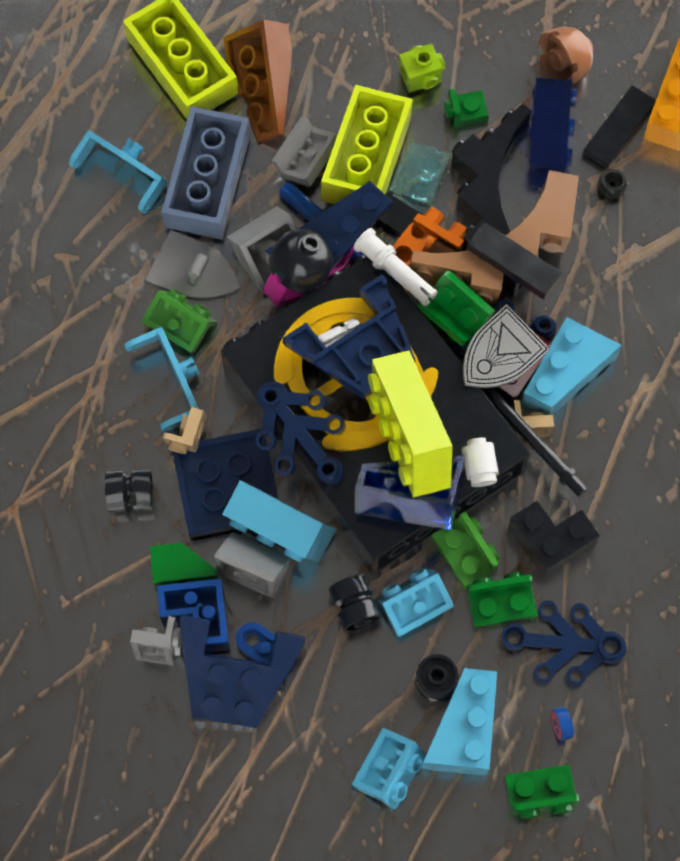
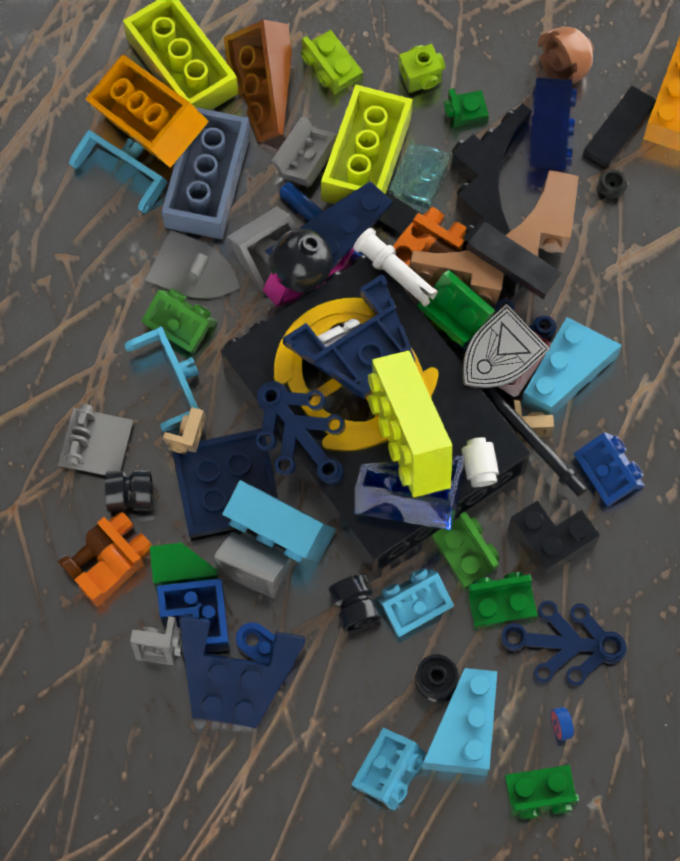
none -> orange hips [57,512,152,608]
none -> light grey hinge [58,404,134,475]
none -> light orange brick [85,54,209,168]
none -> lime bracket [300,29,363,95]
none -> blue bracket [573,432,645,506]

